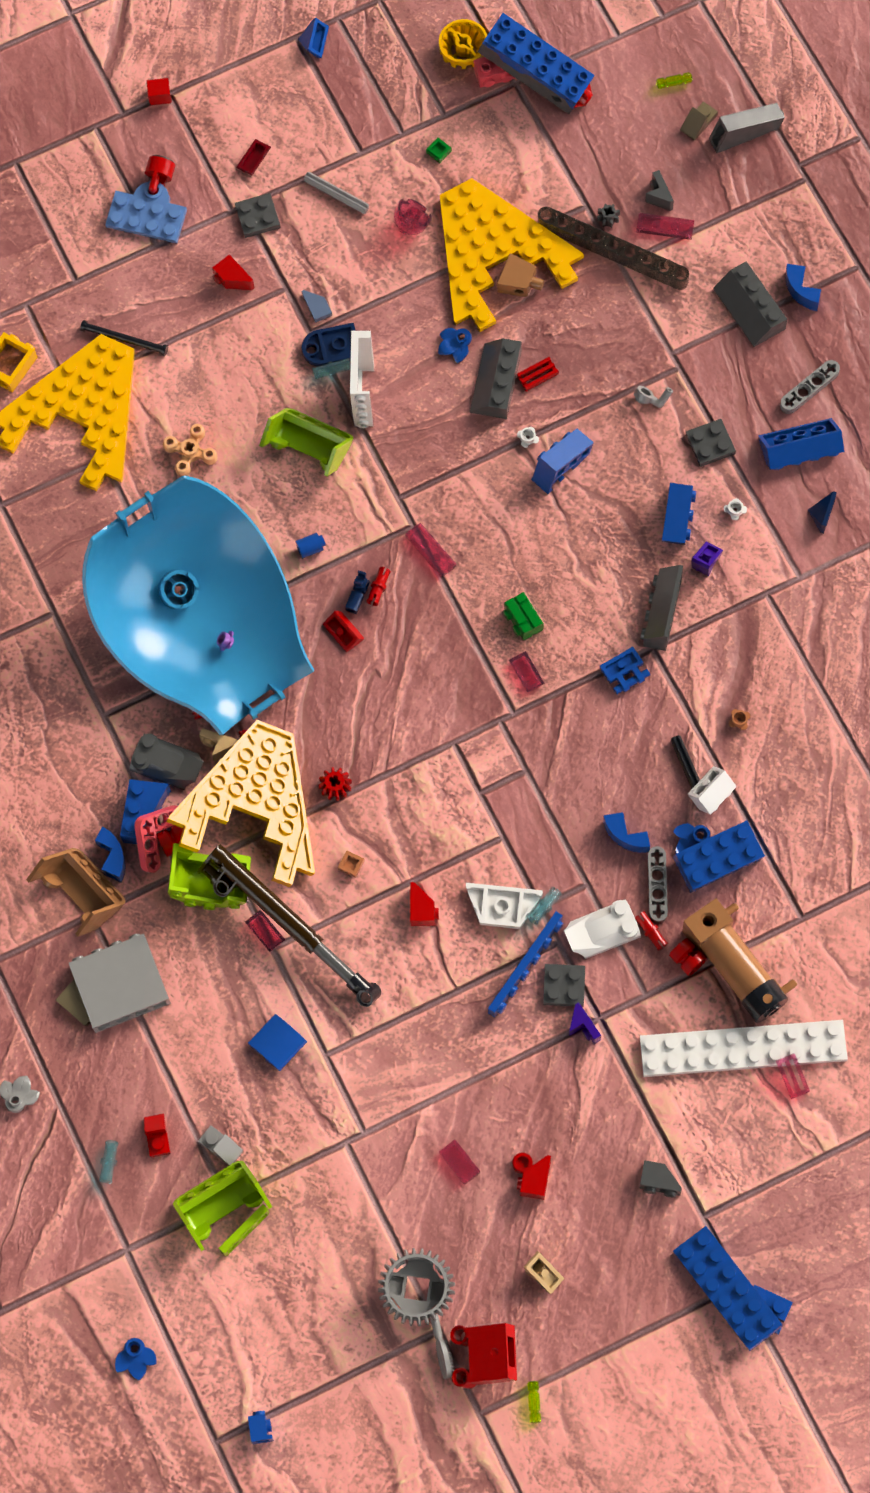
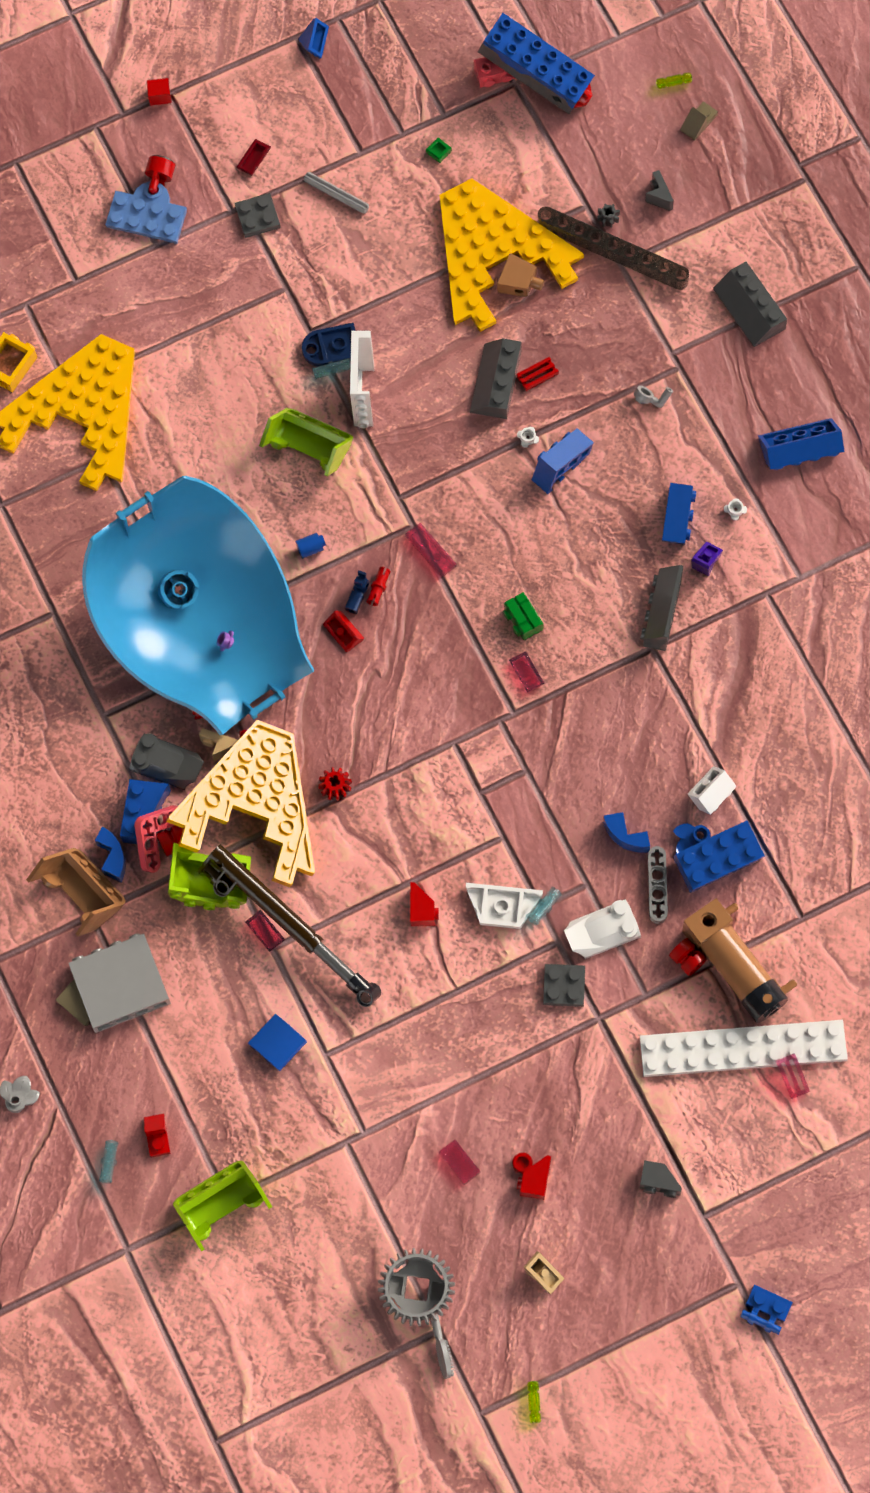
black bar [80,320,168,356] -> none
blue plate [115,1338,157,1380] -> none
light nougat gear [163,424,218,477] -> none
light grey slope [198,1125,243,1165] -> none
red slope [212,254,255,290] -> none
lime tile [219,1204,270,1257] -> none
blue brick [248,1411,274,1445] -> none
sand blue tile [301,290,332,322] -> none
nougat plate [338,850,365,878] -> none
clear pink cylinder [394,199,432,235] -> none
blue plate [438,328,472,363] -> none
yellow gear [439,19,487,69] -> none
red piece [450,1323,517,1389] -> none
blue plate [488,911,564,1018] -> none
dark purple slope [569,1002,601,1044] -> none
blue plate [600,647,650,694] -> none
red pin [635,911,669,951] -> none
clear pink tile [636,213,695,240] -> none
black axle [671,735,700,789] -> none
blue plate [673,1226,783,1351] -> none
dark grey plate [686,419,736,467] -> none
dark grey slope [709,103,785,153] -> none
nougat plate [729,709,750,730] -> none
light grey beam [780,360,840,414] -> none
blue brick [785,264,821,311] -> none
dark blue slope [808,491,837,534] -> none

